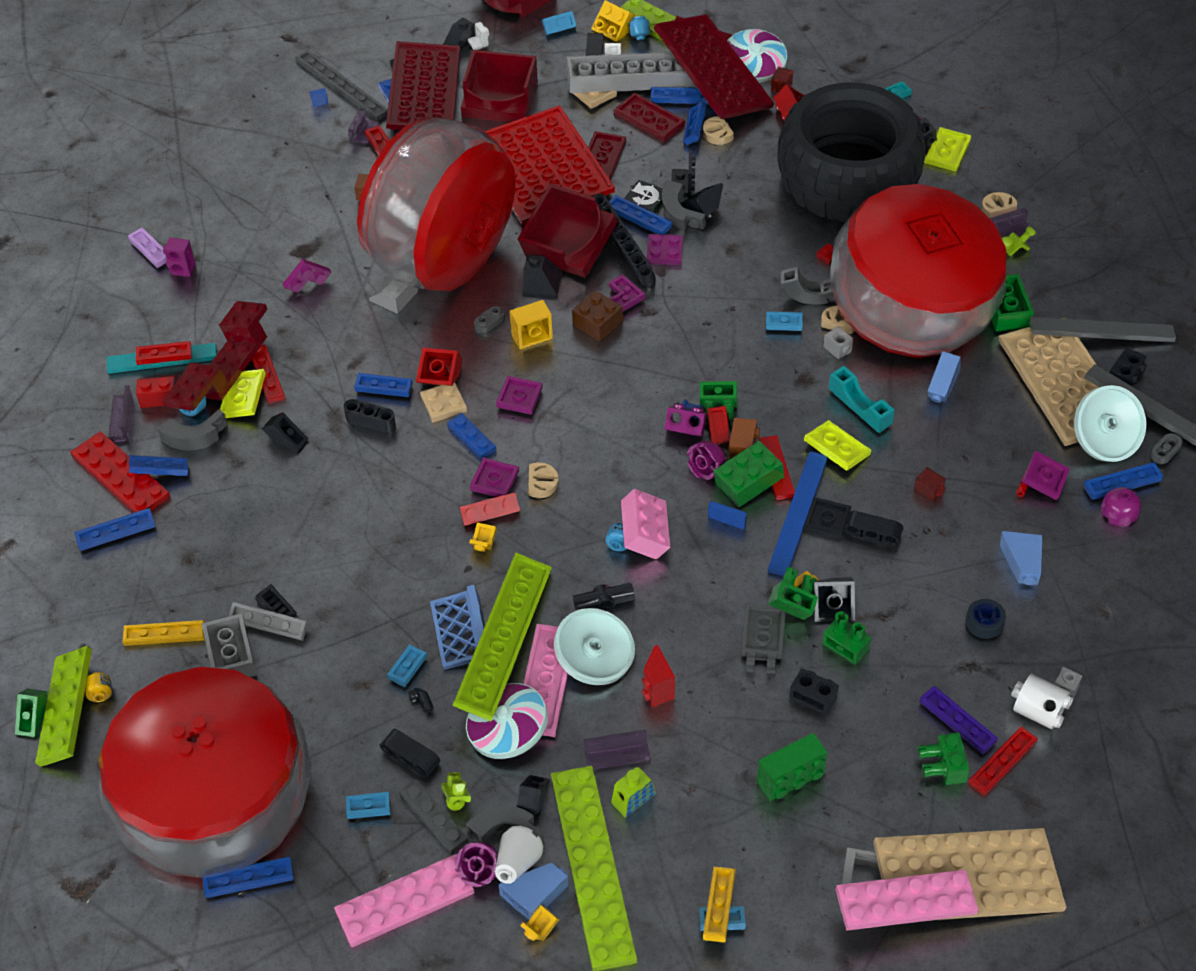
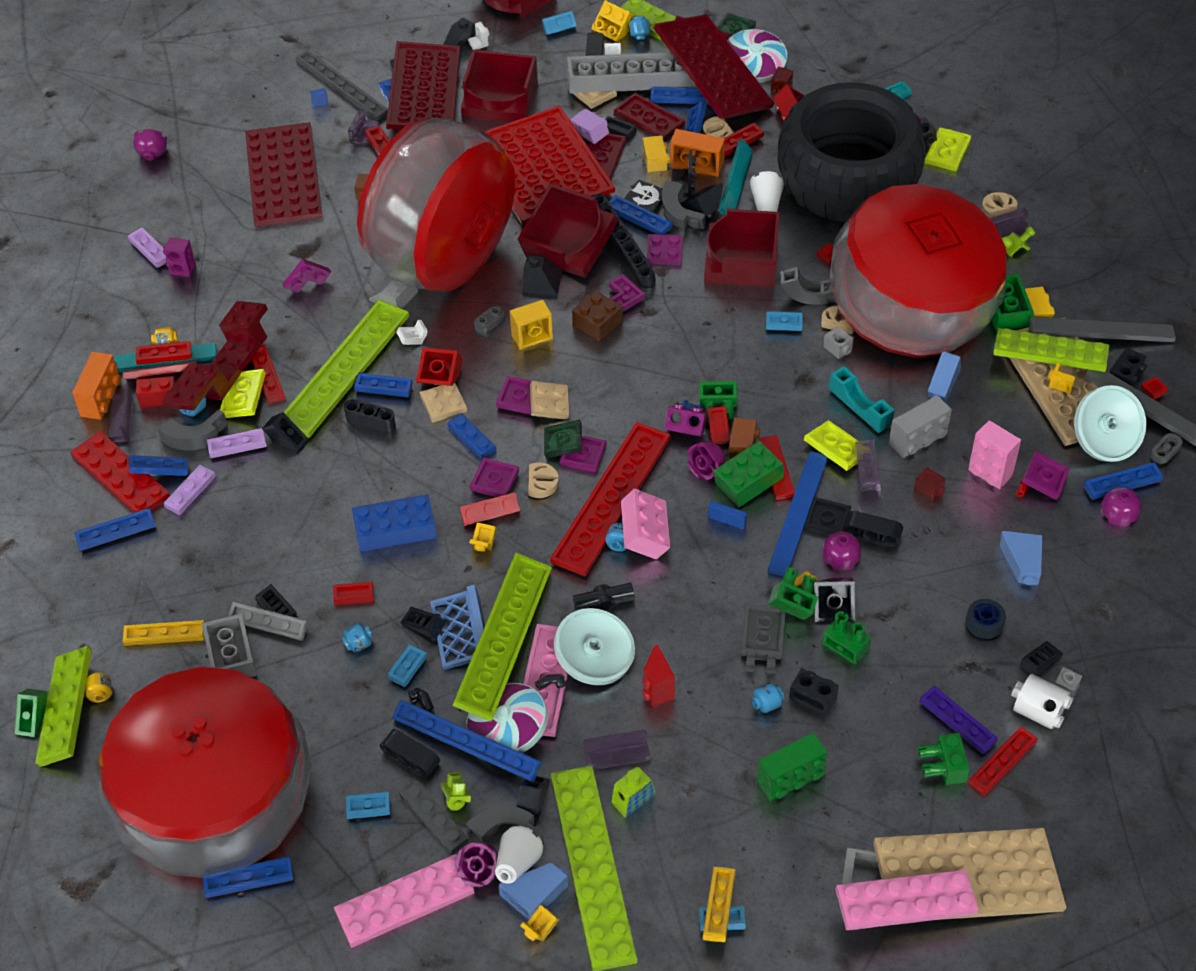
none -> orange brick [72,352,121,420]
none -> tile [123,360,198,380]
none -> magenta cylinder [133,129,167,160]
none -> yellow head [151,327,179,345]
none -> lavender plate [164,465,216,515]
none -> lavender plate [207,428,266,458]
none -> dark red plate [245,122,323,227]
none -> lime plate [284,300,409,438]
none -> red tile [333,582,374,605]
none -> dark azure head [342,623,373,653]
none -> blue brick [352,494,437,552]
none -> blue tile [392,699,542,782]
none -> white bracket [396,320,427,345]
none -> black slope [400,607,445,639]
none -> tan plate [530,381,569,420]
none -> black arm [535,674,567,691]
none -> clear green tile [544,420,582,458]
none -> red plate [550,422,670,577]
none -> magenta tile [560,435,607,473]
none -> lavender brick [570,108,609,144]
none -> black tile [605,116,637,140]
none -> yellow brick [643,136,670,173]
none -> orange brick [670,129,725,177]
none -> dark red piece [704,209,780,287]
none -> clear green tile [717,13,756,35]
none -> teal tile [718,139,753,216]
none -> red plate [724,123,764,157]
none -> white cone [750,171,784,212]
none -> dark azure head [751,682,784,713]
none -> magenta cylinder [822,531,861,571]
none -> clear purple panel [855,439,882,498]
none -> light grey brick [889,395,952,458]
none -> bright pink brick [968,420,1021,489]
none -> lime plate [993,328,1109,372]
none -> black slope [1020,641,1063,676]
none -> yellow brick [1025,286,1055,318]
none -> yellow bracket [1048,363,1076,394]
none -> red plate [1140,377,1168,400]

